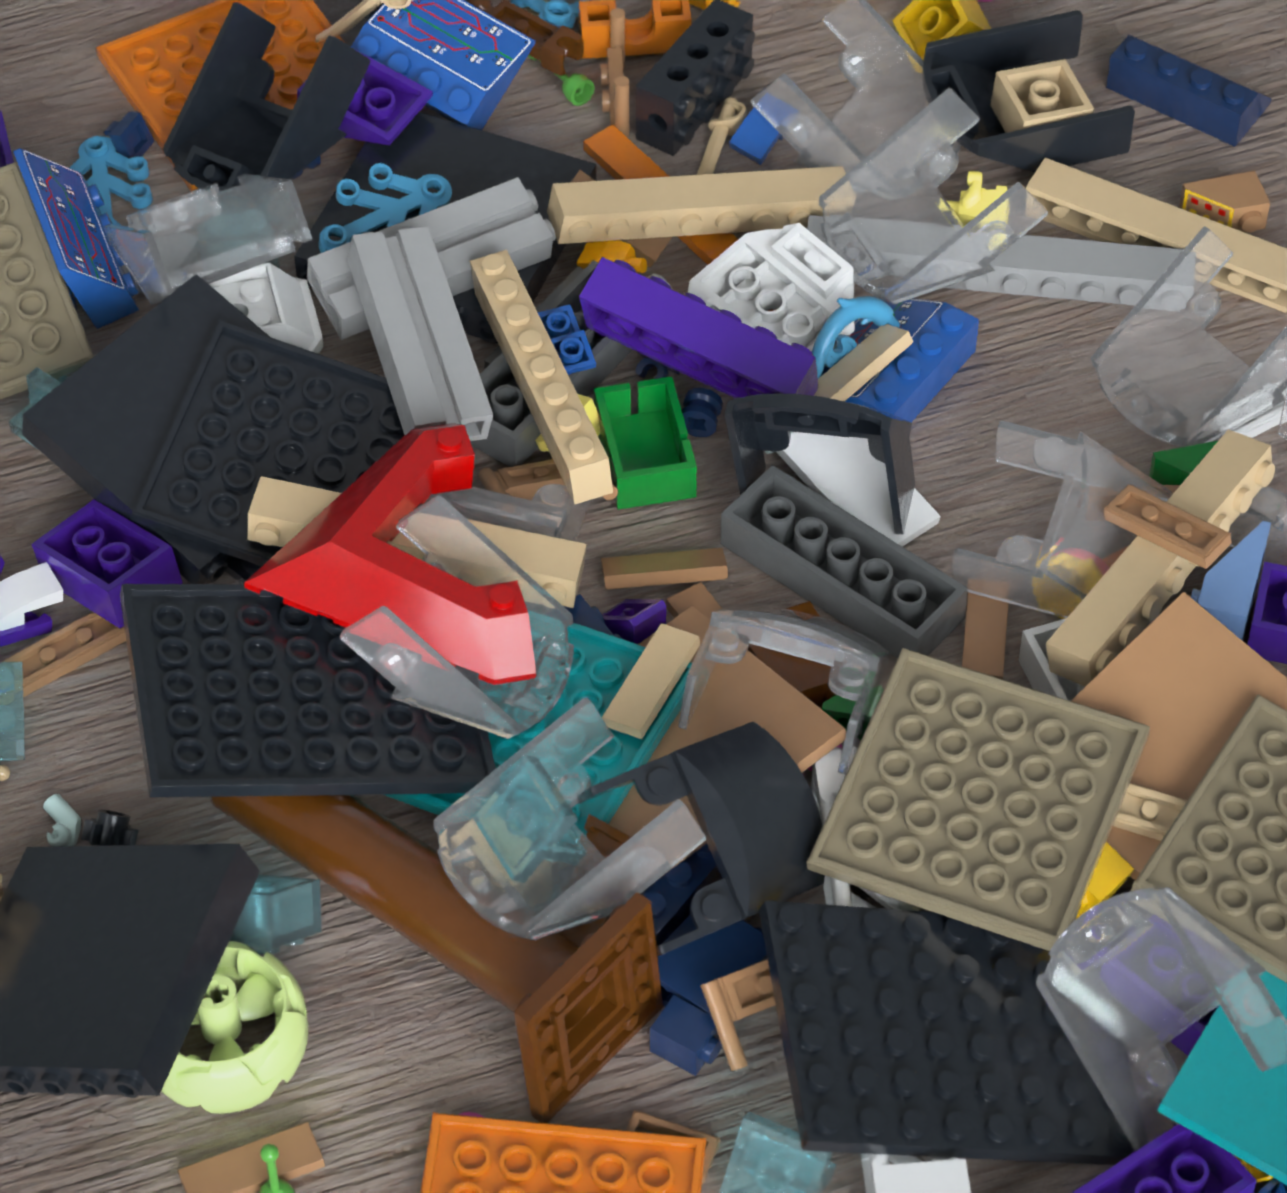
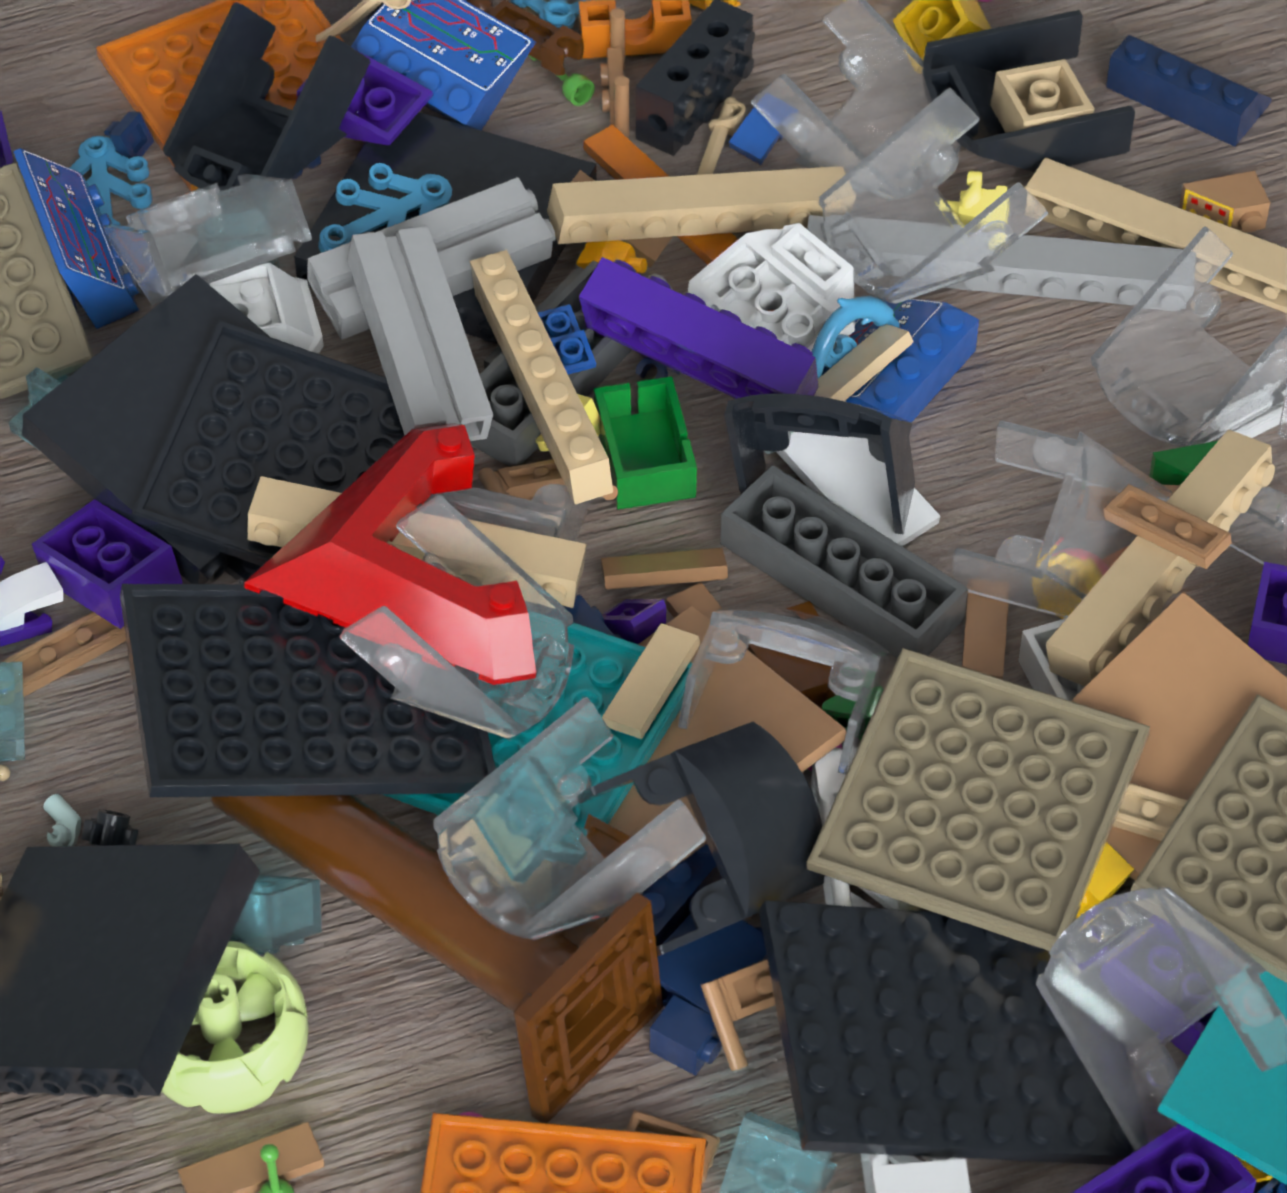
dark blue wheel [682,388,723,437] -> none
medium blue slope [1191,521,1271,641] -> none

